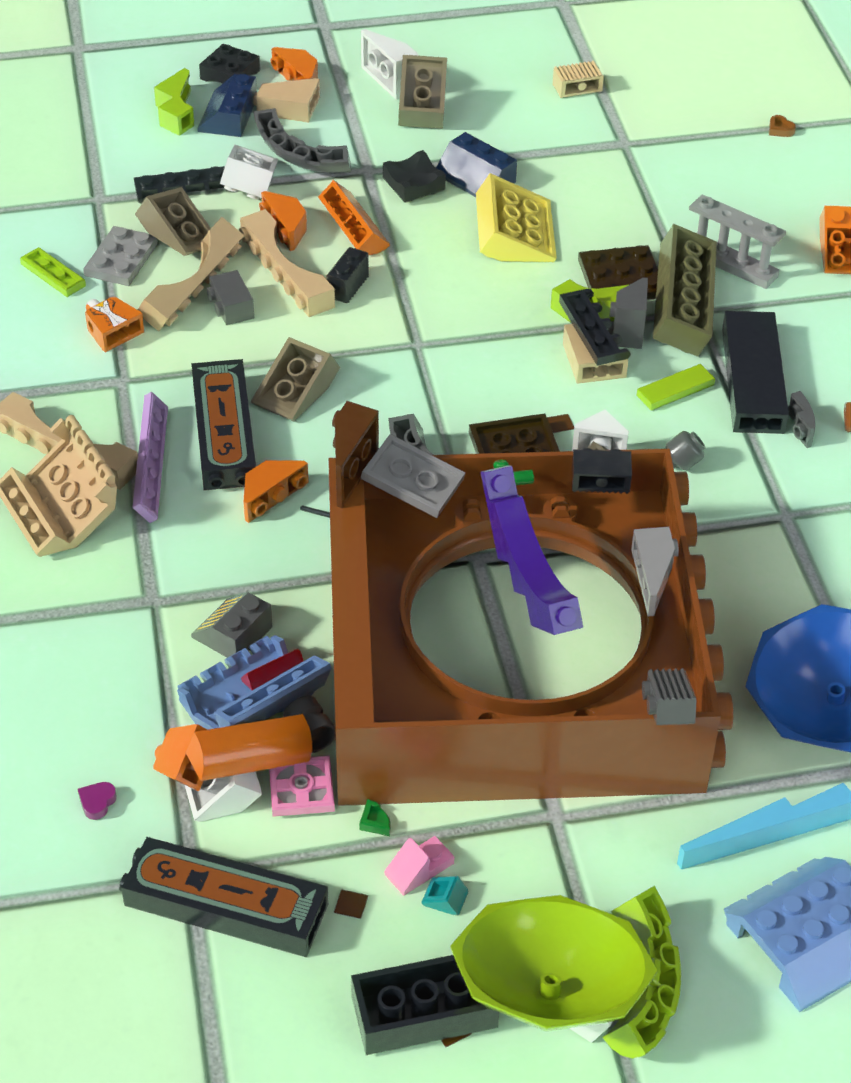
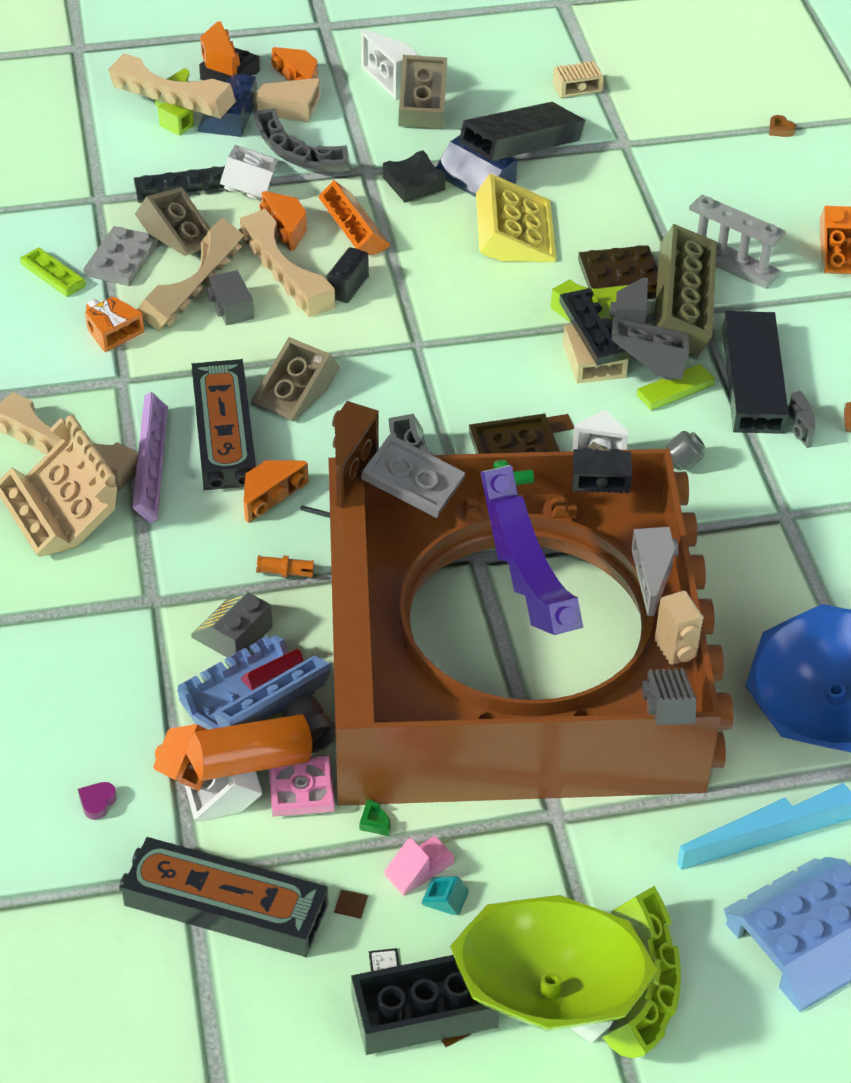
none -> tan arch [108,53,236,118]
none -> orange slope [200,21,240,76]
none -> orange pin [256,555,314,578]
none -> white sticker [369,948,400,971]
none -> black brick [458,101,585,161]
none -> dark grey slope [612,317,689,380]
none -> tan brick [654,591,704,665]

